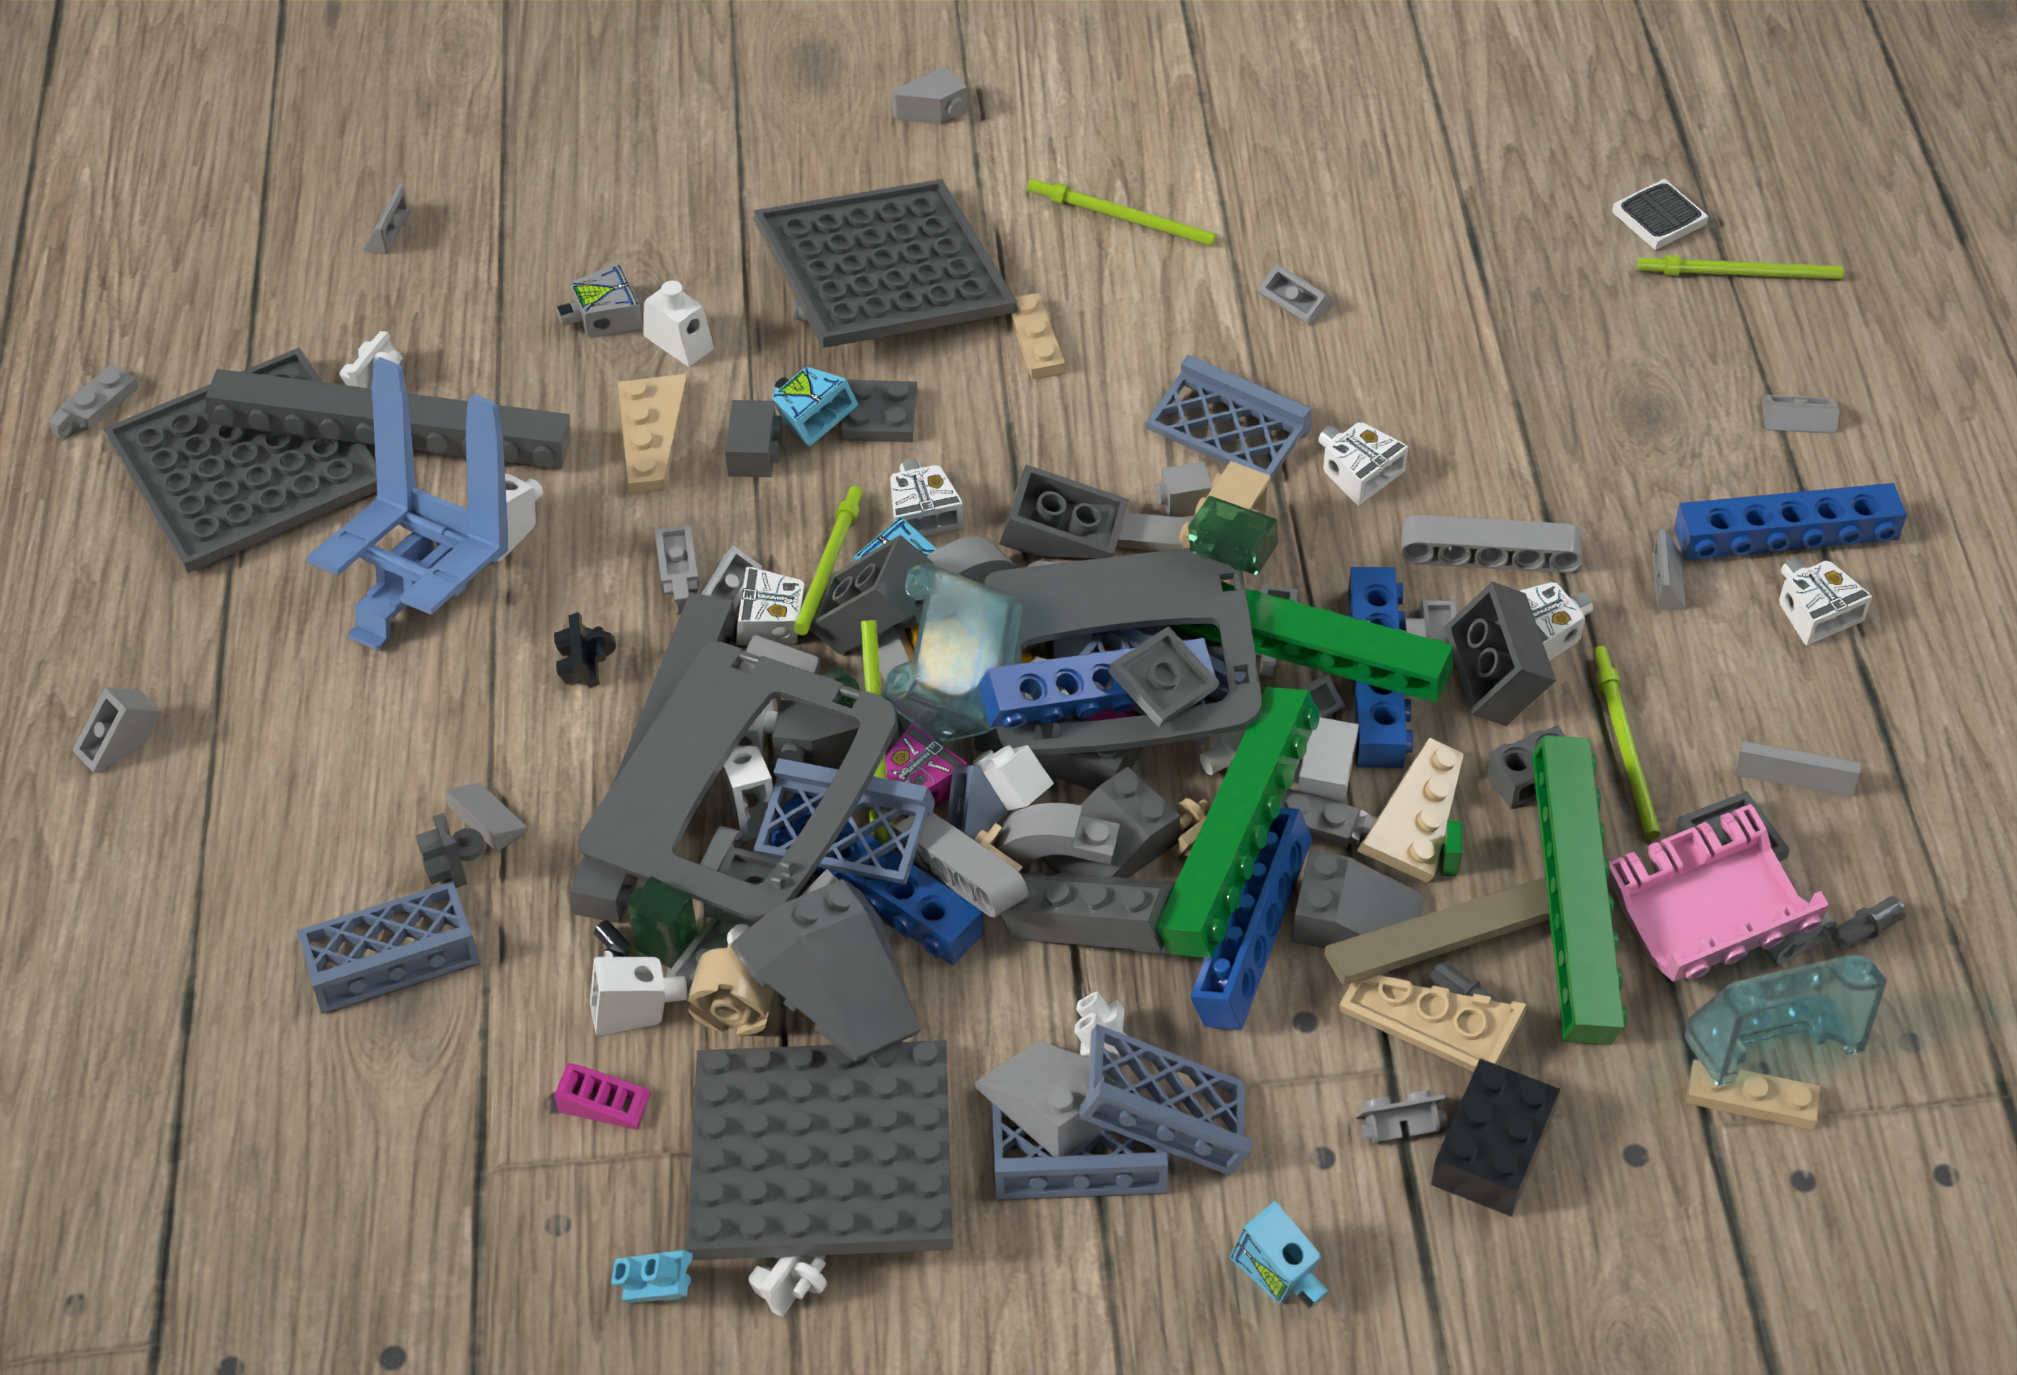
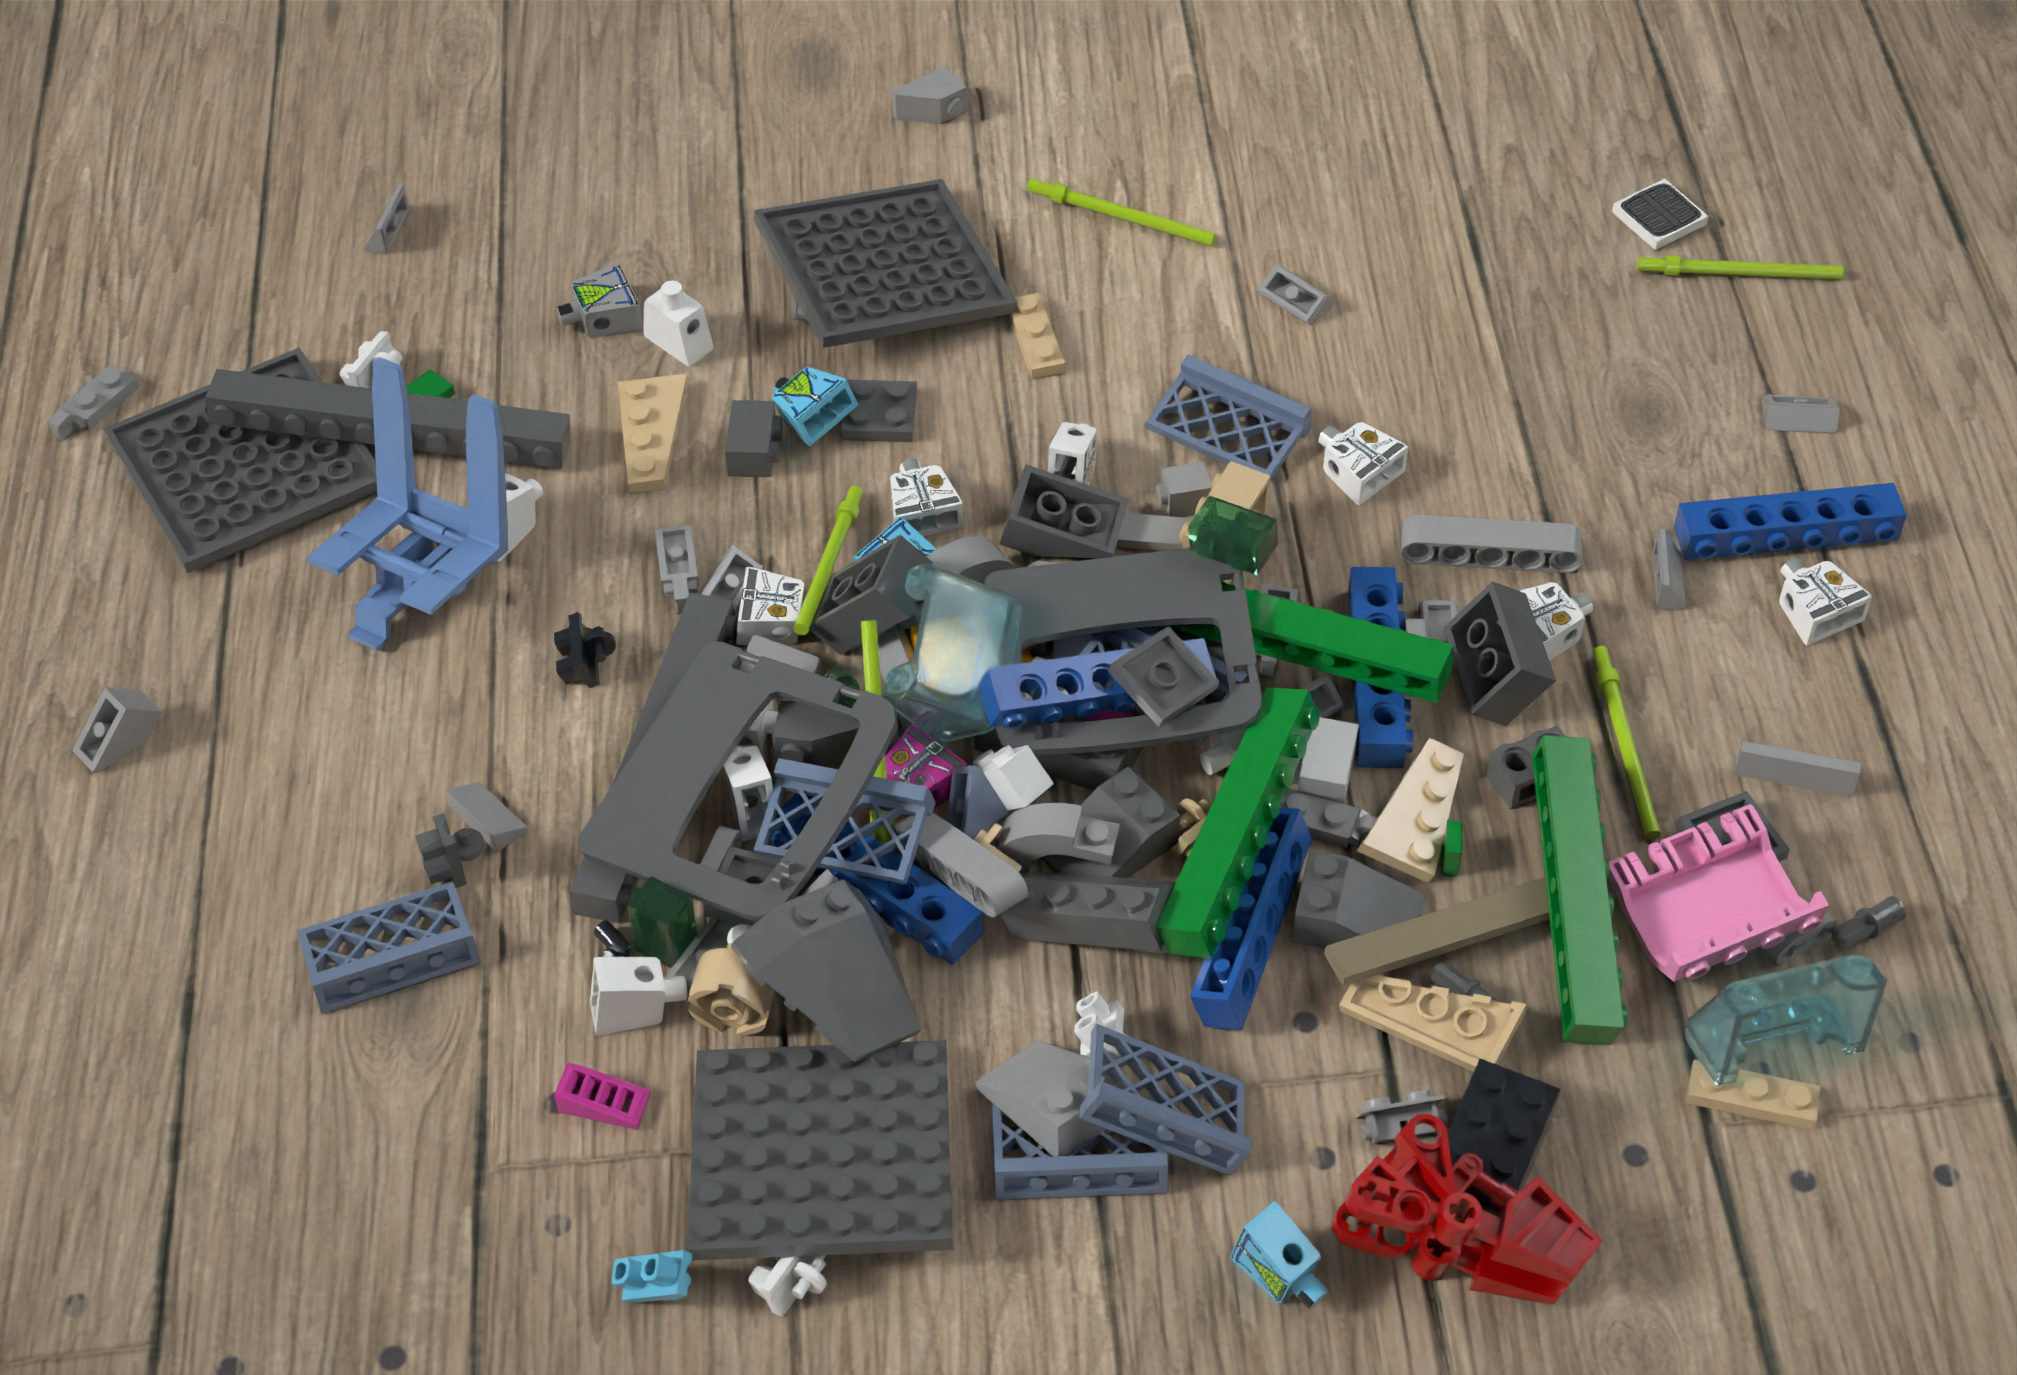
none -> green tile [406,369,455,399]
none -> white torso [1048,422,1098,486]
none -> red piece [1331,1113,1603,1305]

